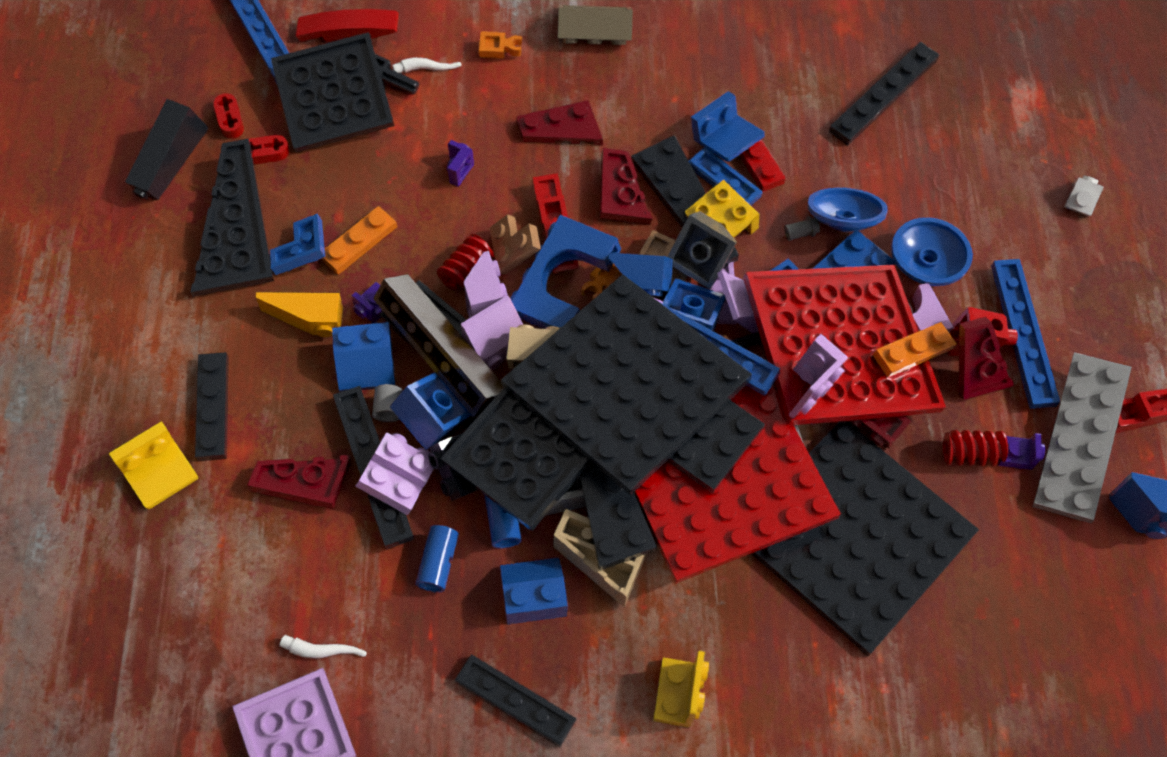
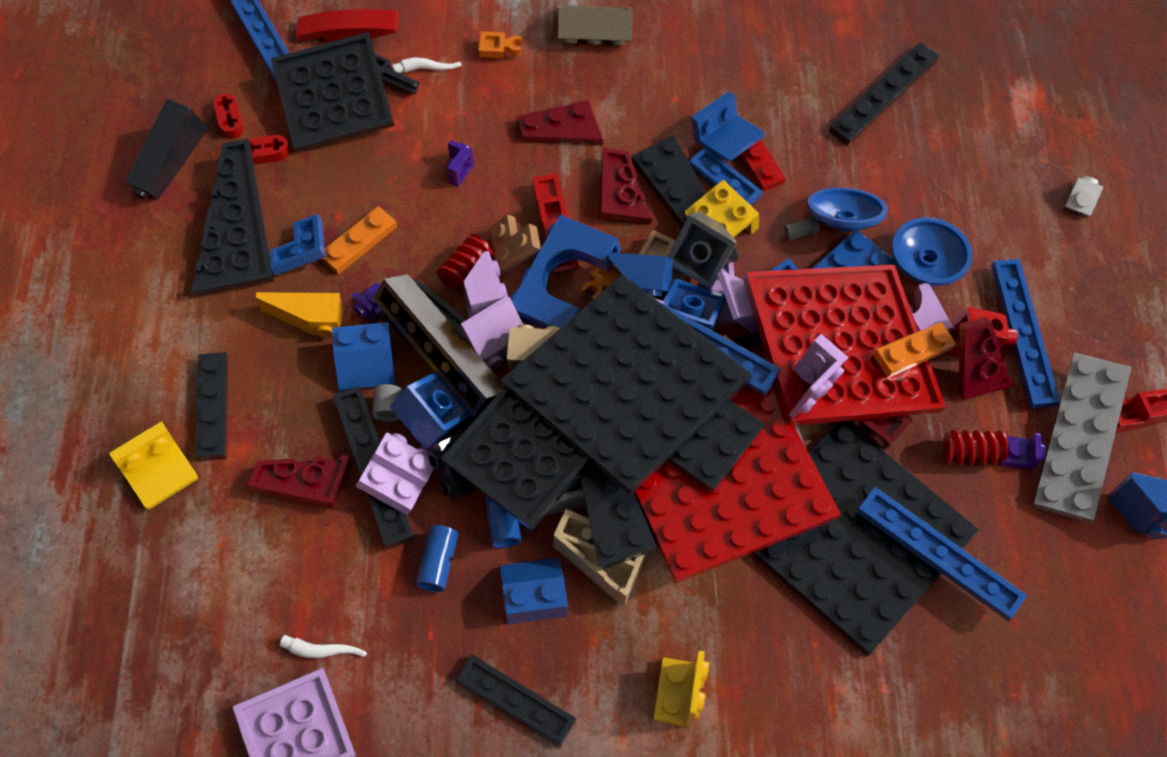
none -> blue plate [857,487,1028,621]

